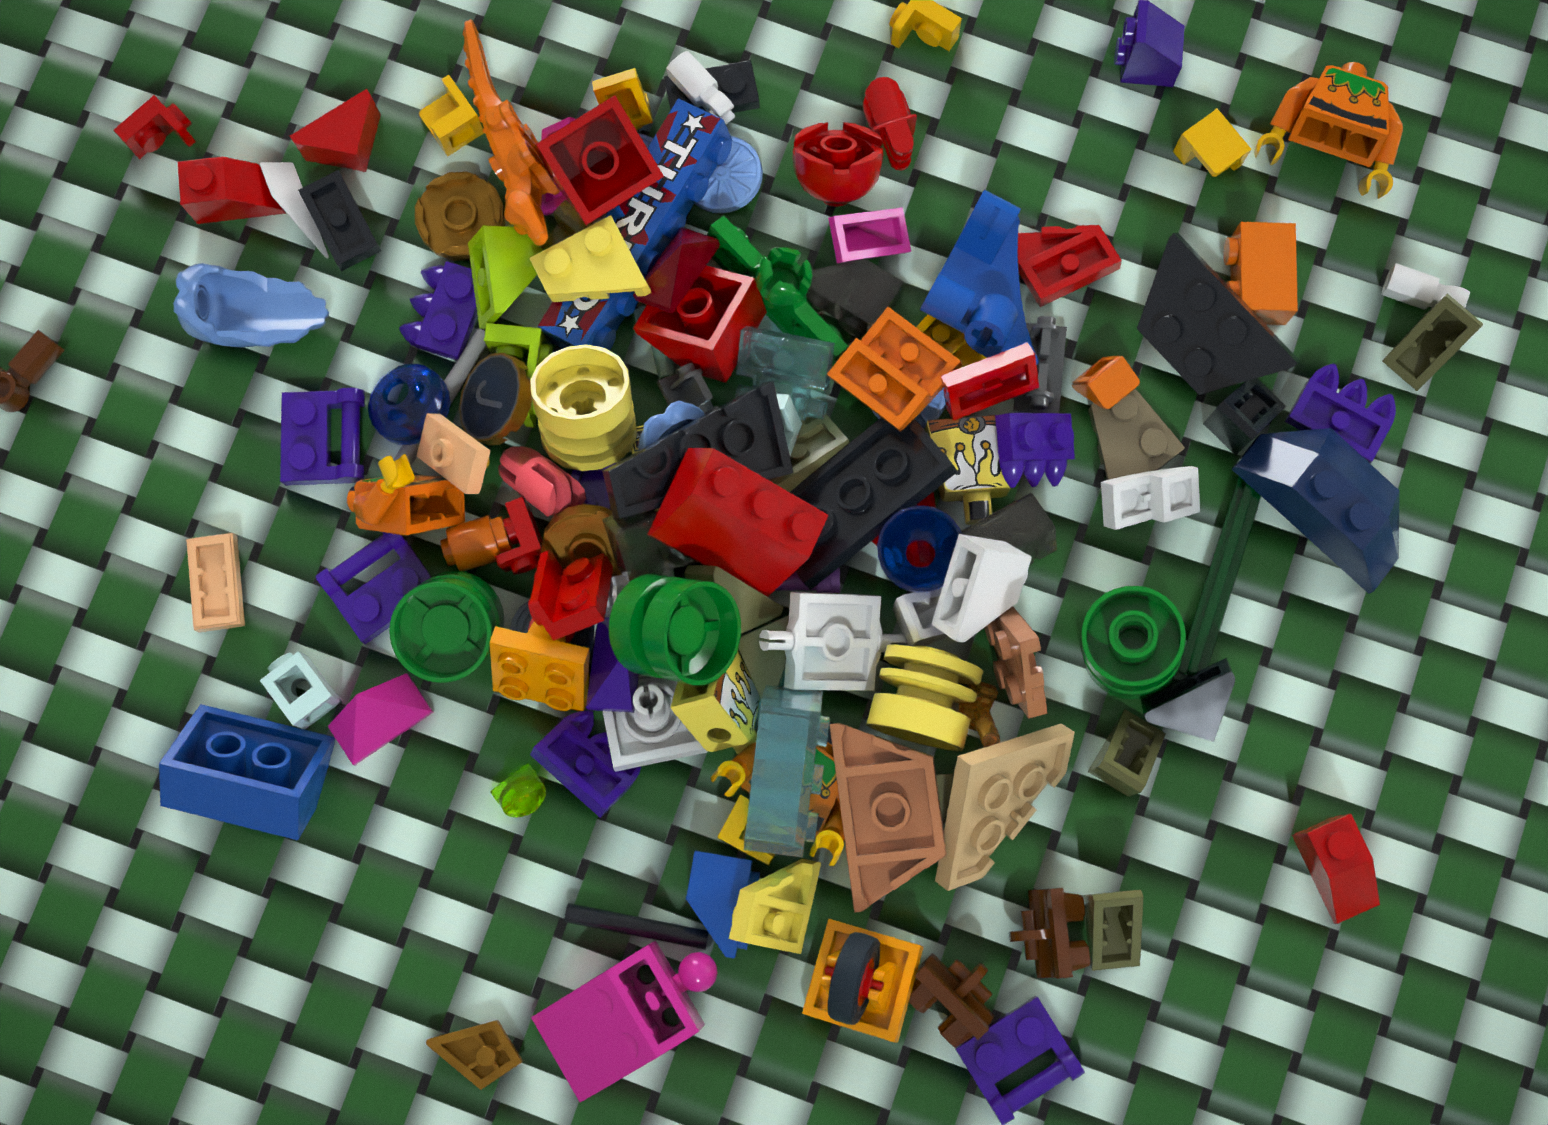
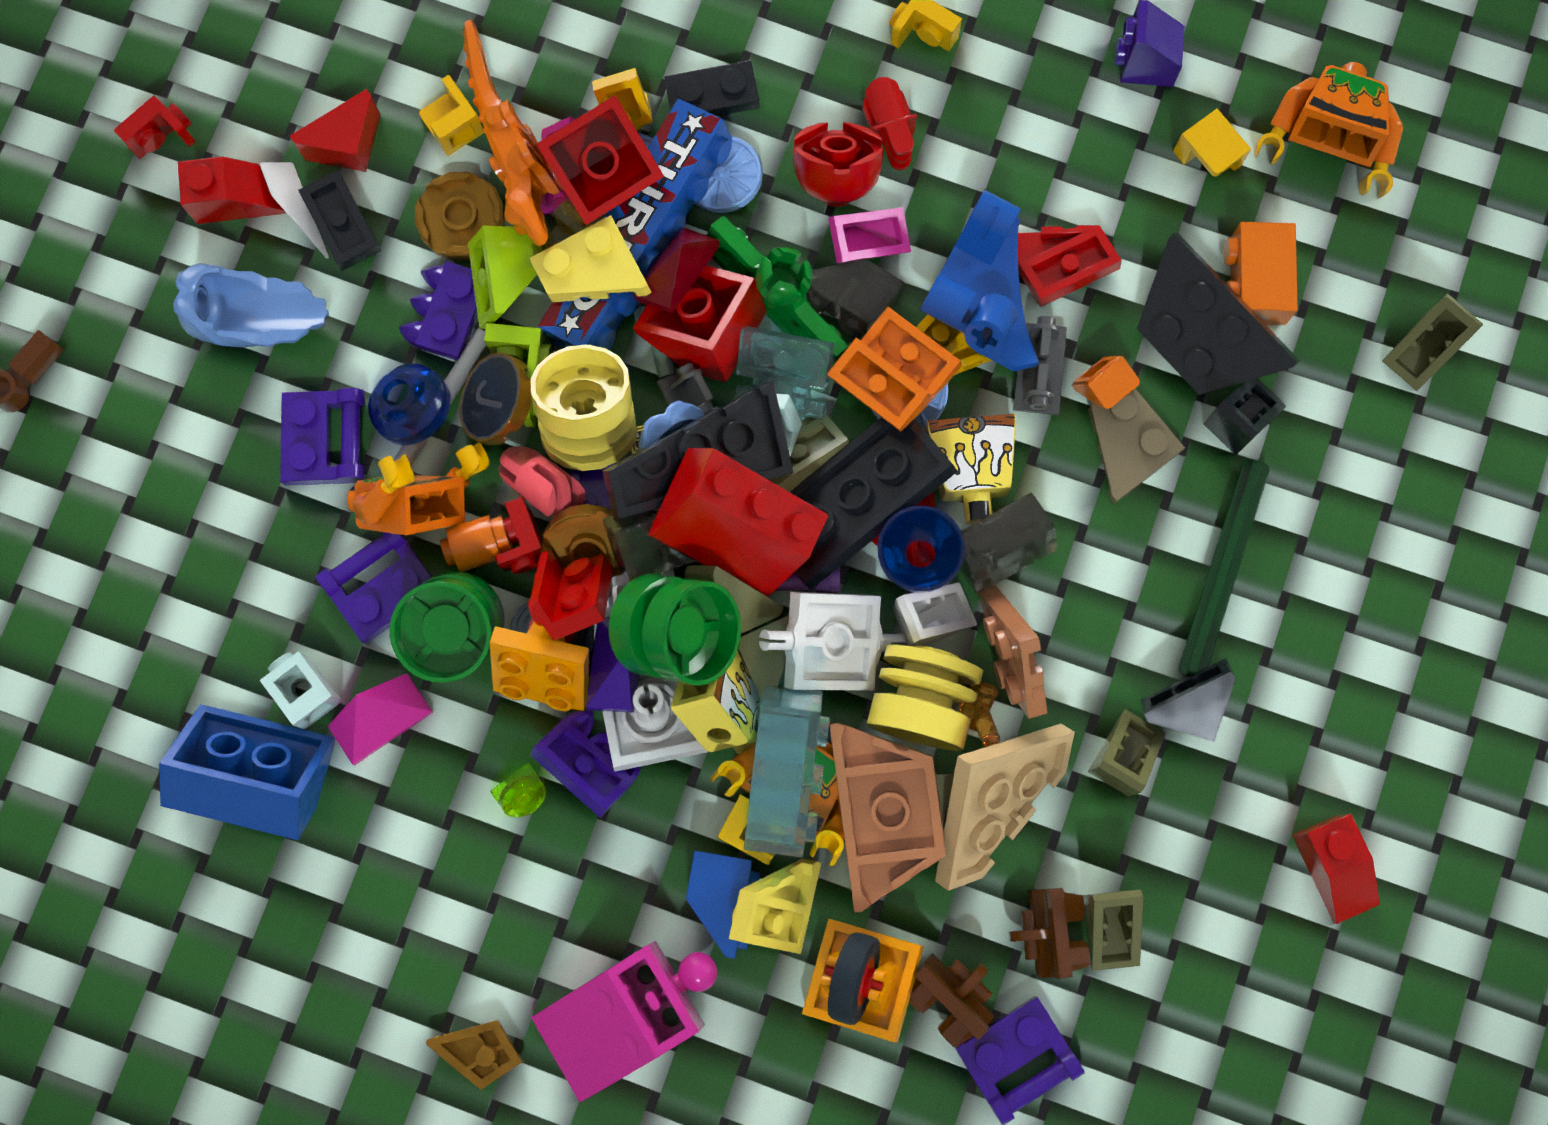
light nougat plate [186,533,245,633] -> none
light nougat plate [416,413,490,494] -> none
black bar [564,903,709,950] -> none
white bar [667,51,735,124] -> none
white slope [931,534,1032,642] -> none
red tile [941,342,1039,421] -> none
dark purple plate [995,413,1075,488] -> none
green wheel [1082,586,1186,699] -> none
white slope [1101,466,1200,530] -> none
dark blue wedge [1232,428,1399,594] -> none
dark purple plate [1285,363,1396,463] -> none
white bar [1381,263,1470,310] -> none

